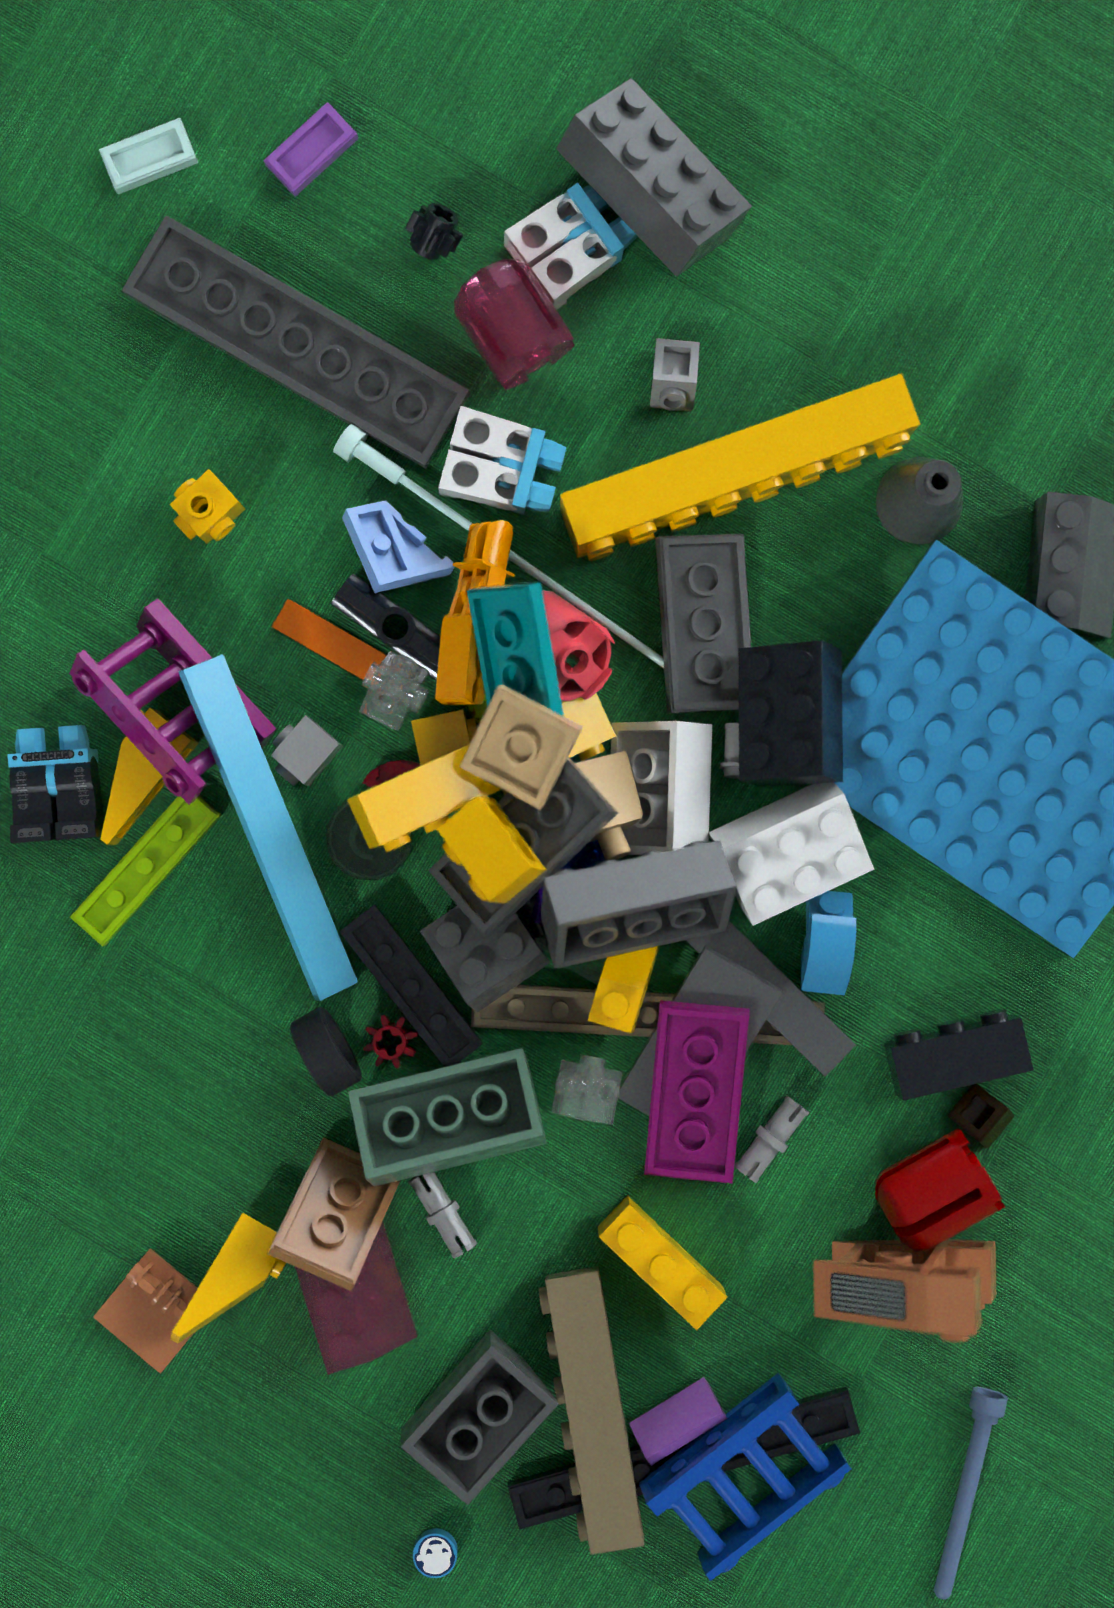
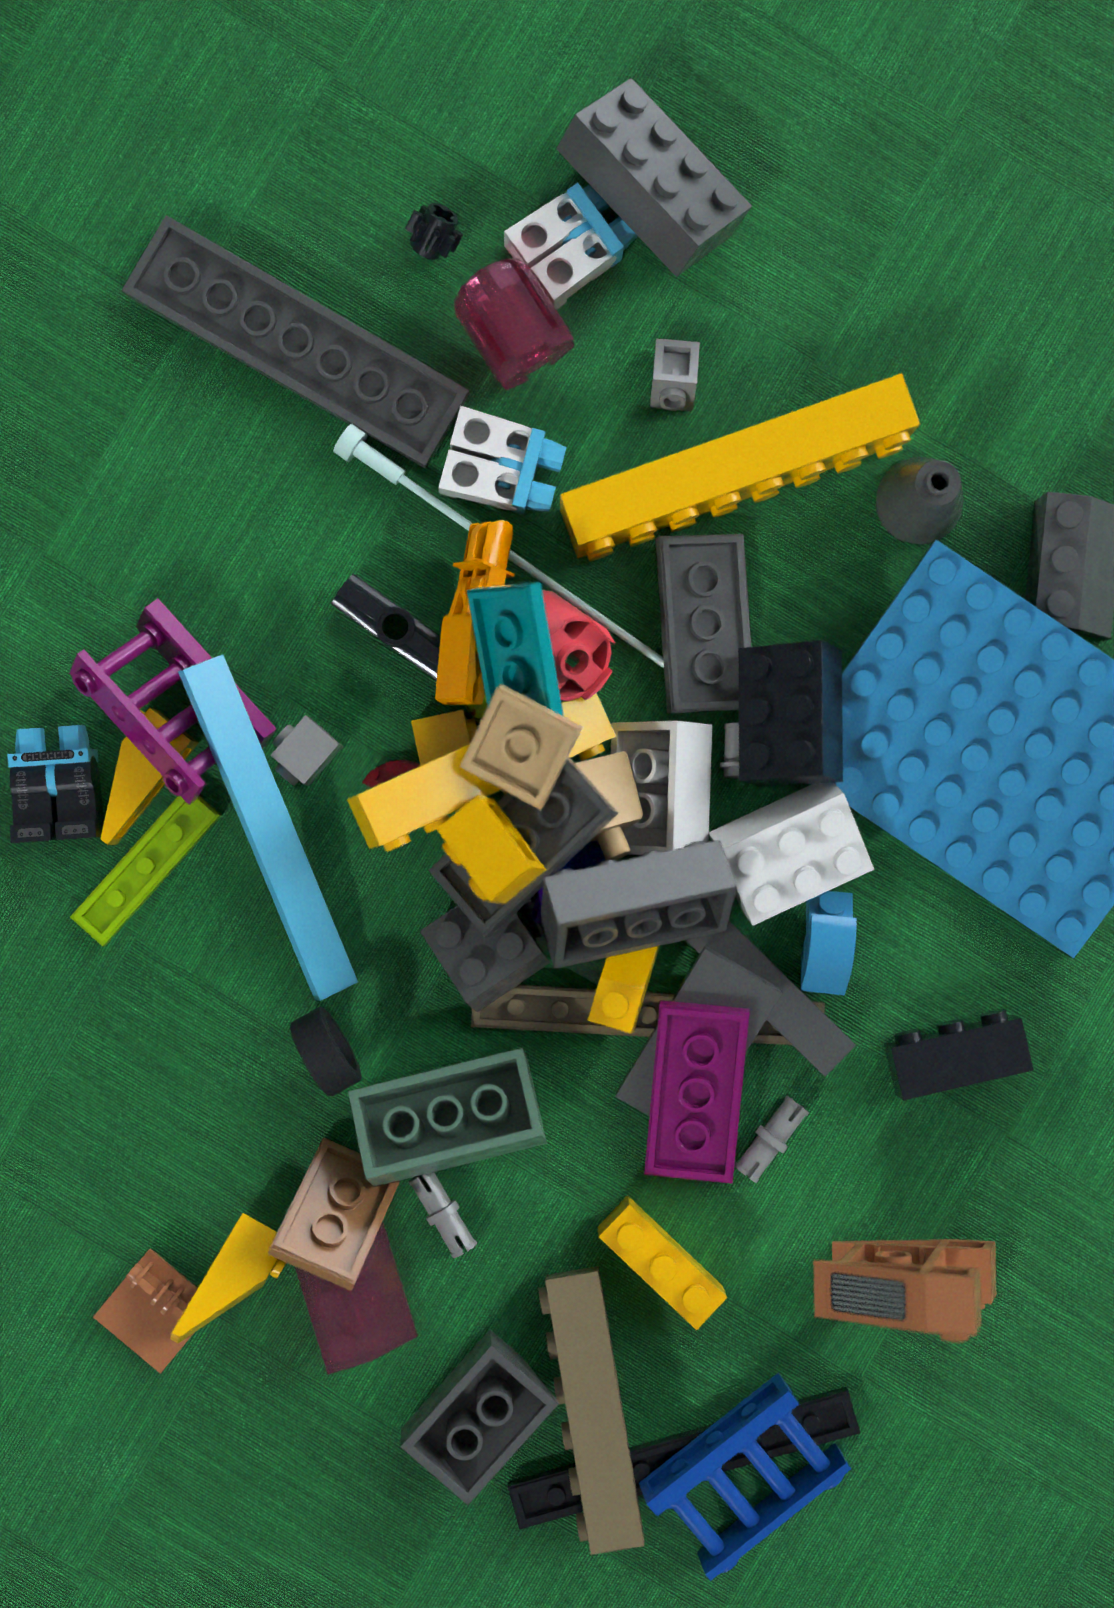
light aqua tile [99,118,198,194] -> none
yellow brick [169,469,245,544] -> none
medium lavender tile [263,102,358,197] -> none
orange sticker [272,599,392,687] -> none
clear green tile [326,800,413,880] -> none
black plate [339,904,483,1067] -> none
light blue wing [342,500,454,593] -> none
clear brick [359,651,430,731] -> none
dark red gear [363,1013,418,1069] -> none
tile [413,1528,458,1578] -> none
clear brick [551,1054,623,1125] -> none
medium lavender tile [629,1377,727,1465] -> none
red cylinder [875,1128,1005,1252] -> none
sand blue piece [934,1387,1008,1600] -> none
dark brown slope [947,1084,1014,1148] -> none

